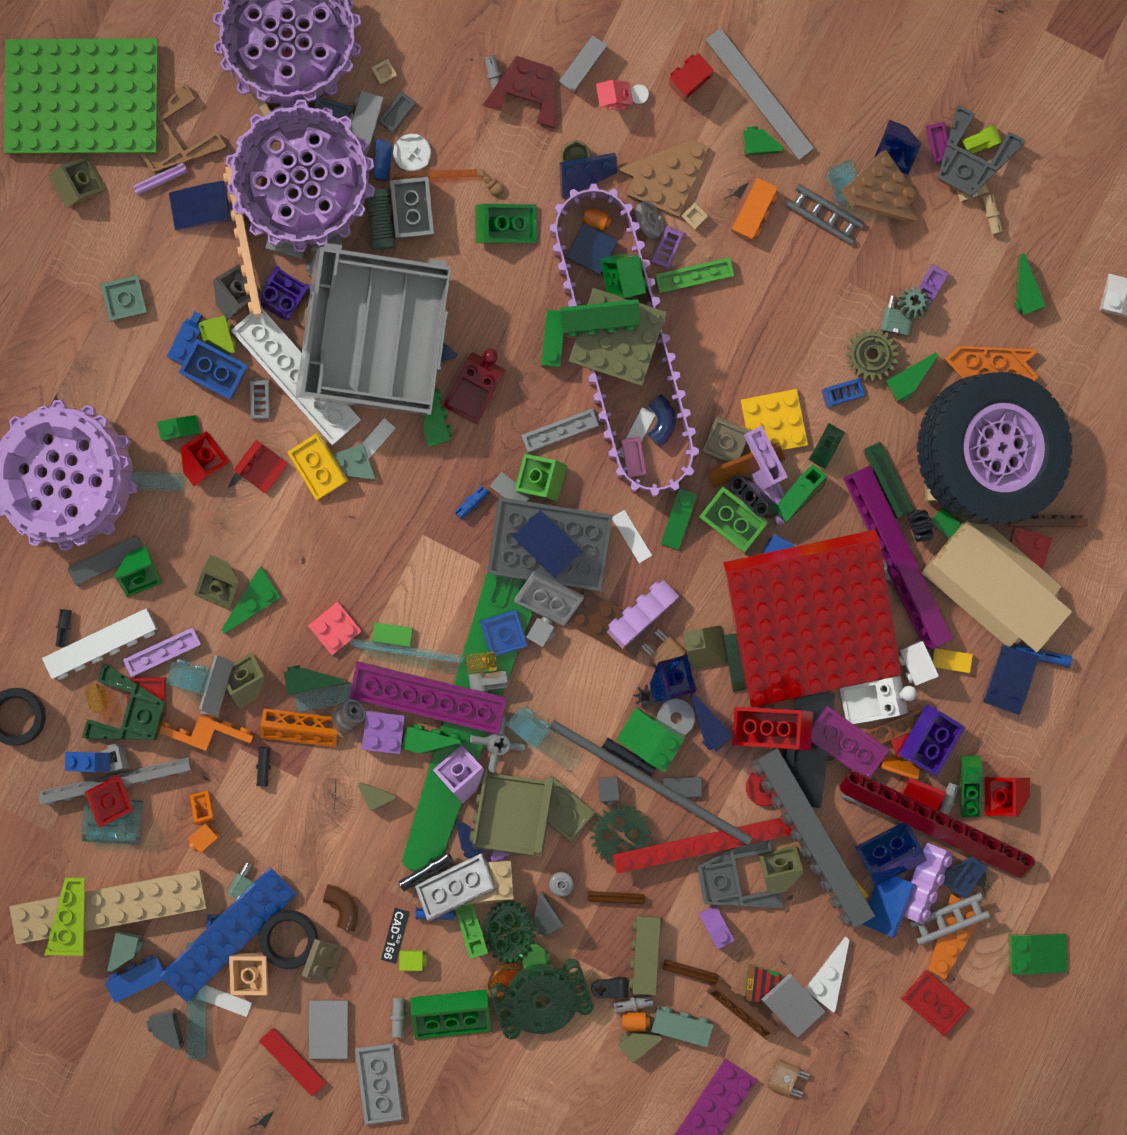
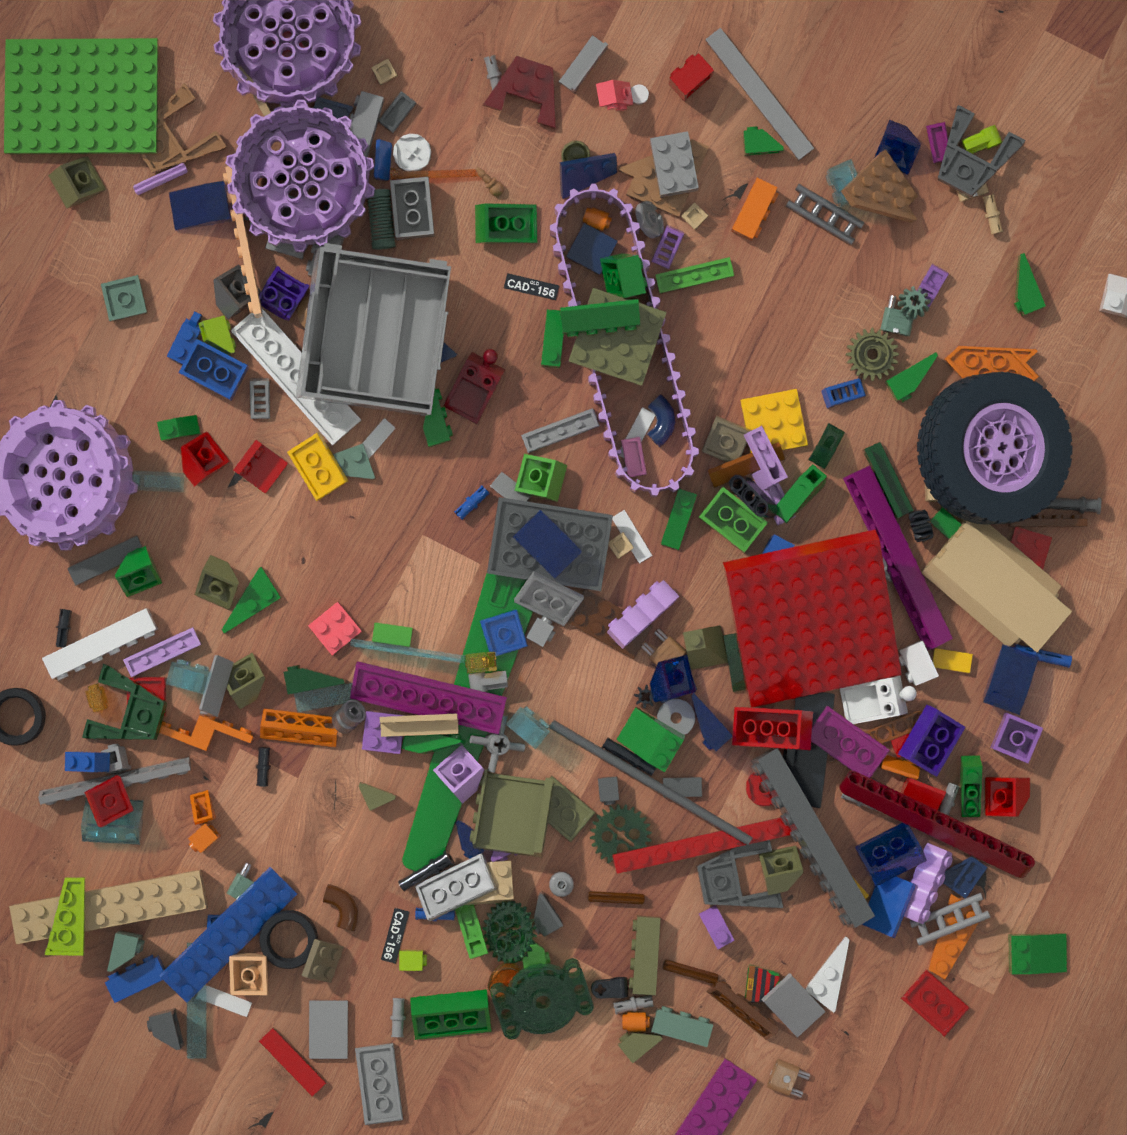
none -> tan fence [379,714,459,737]
none -> black sticker [504,273,559,300]
none -> tan plate [608,532,634,559]
none -> light grey brick [650,131,699,198]
none -> medium lavender brick [990,713,1043,763]
none -> dark grey pin [1045,496,1102,515]

